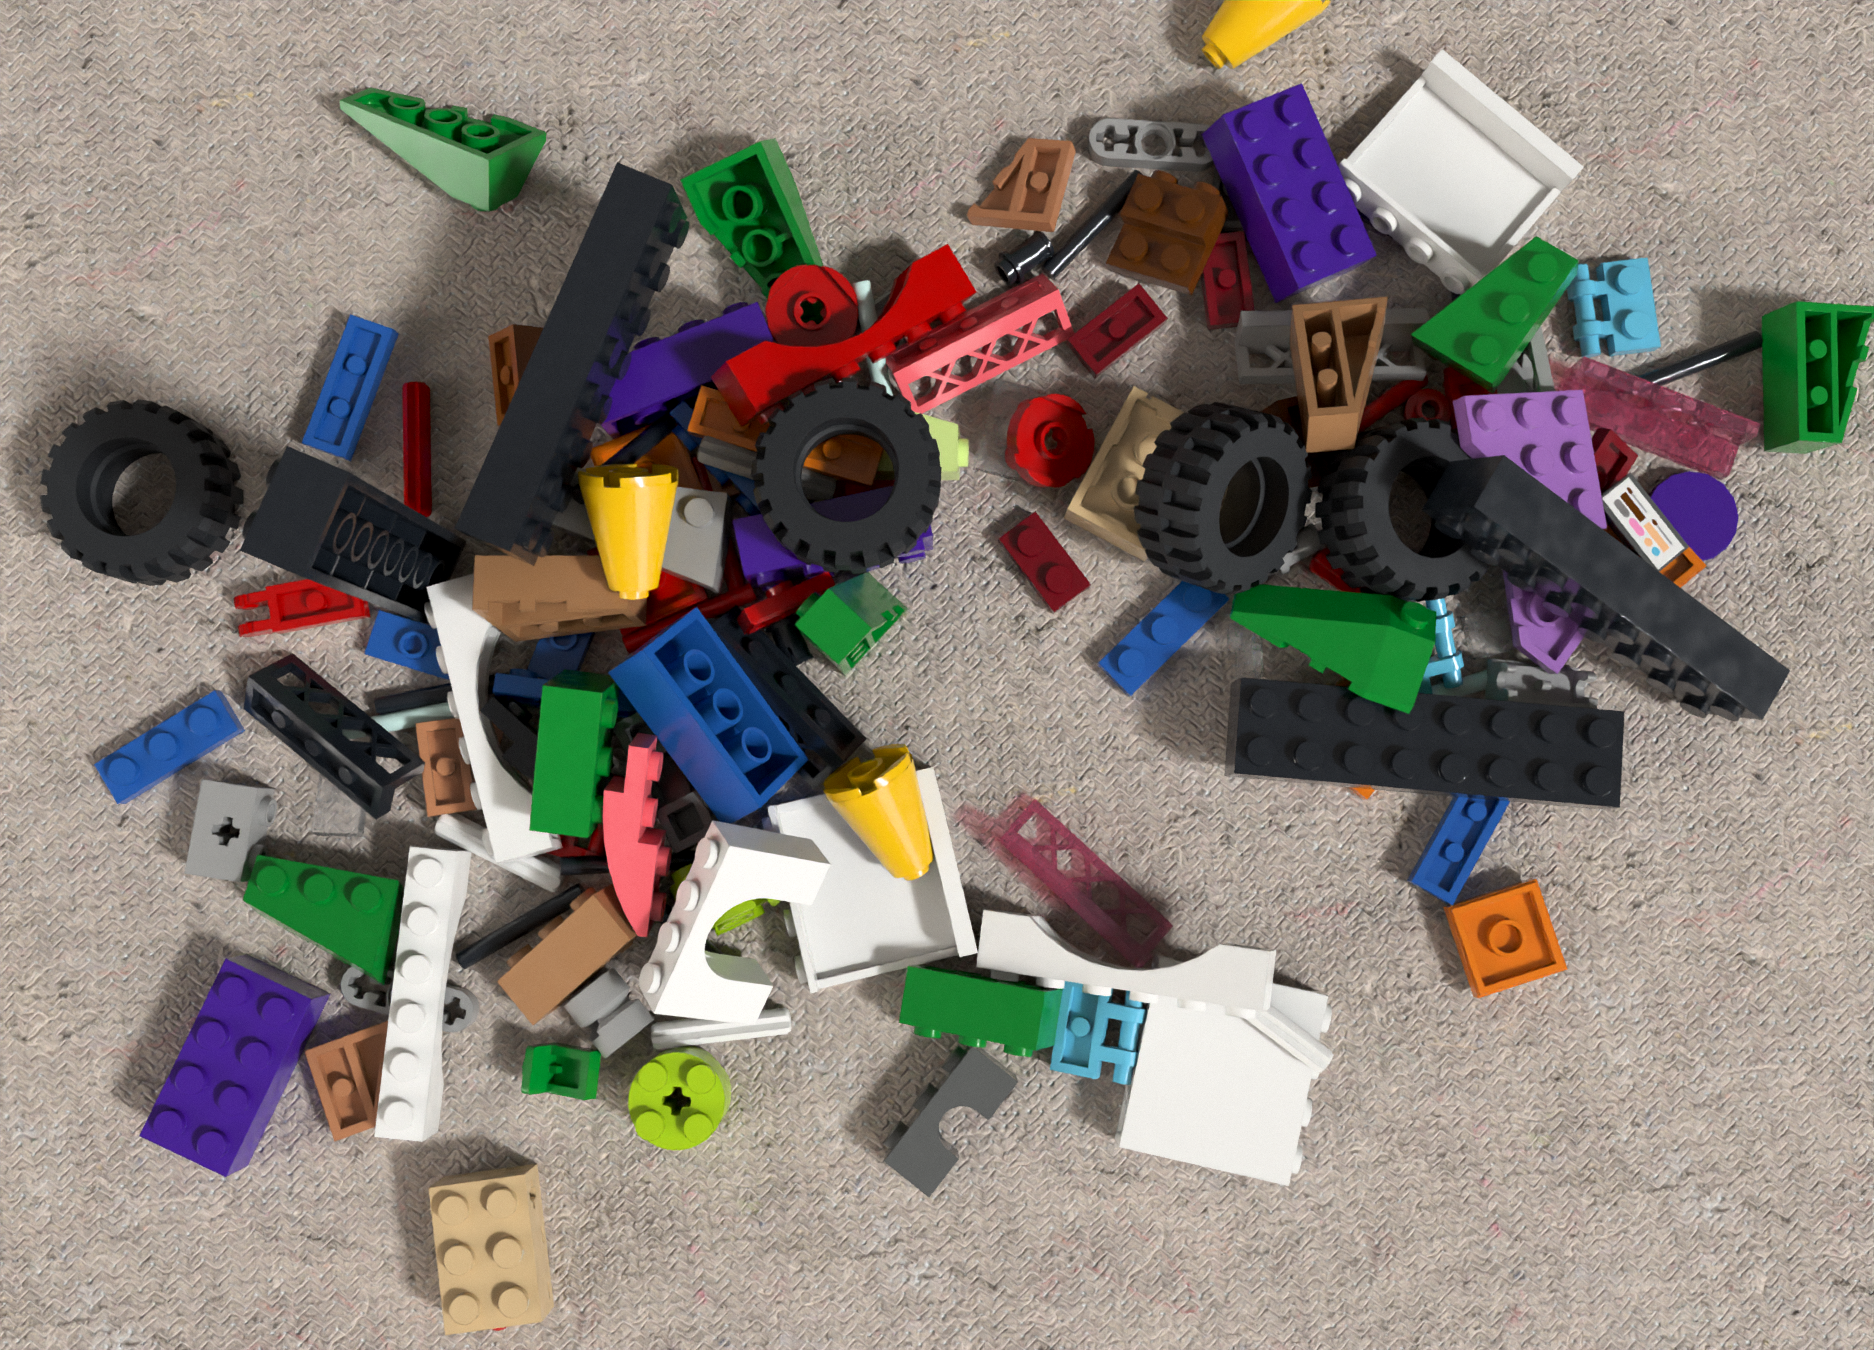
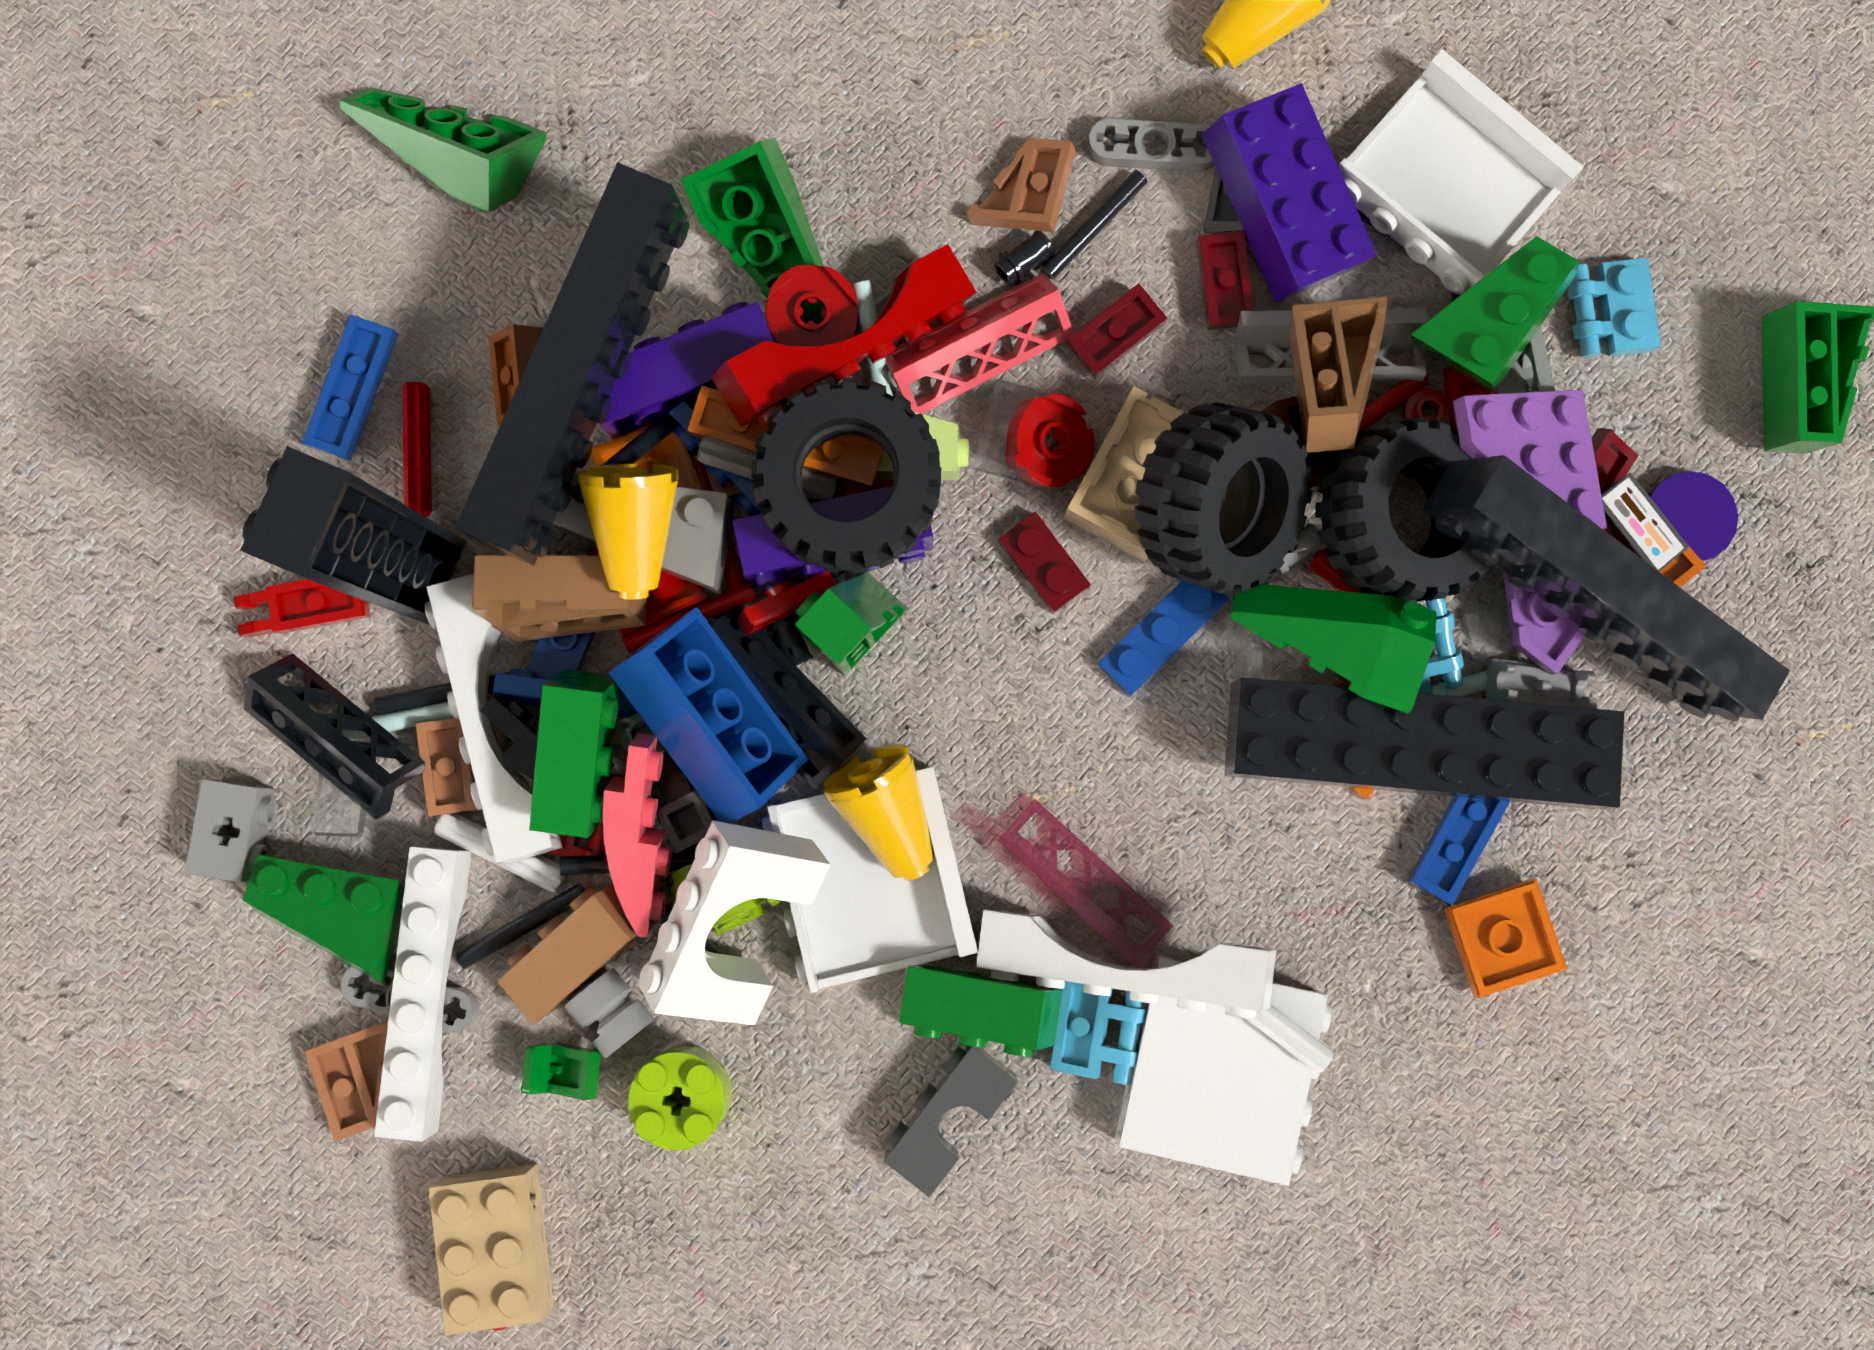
black tyre [40,399,244,586] -> none
blue plate [94,690,245,804] -> none
dark purple brick [139,954,331,1177] -> none
blue plate [364,610,450,680] -> none
white axle [651,1008,791,1049] -> none
reddish brown plate [1106,170,1229,296] -> none
clear pink fence [1557,356,1760,480] -> none
black bar [1627,331,1763,397] -> none

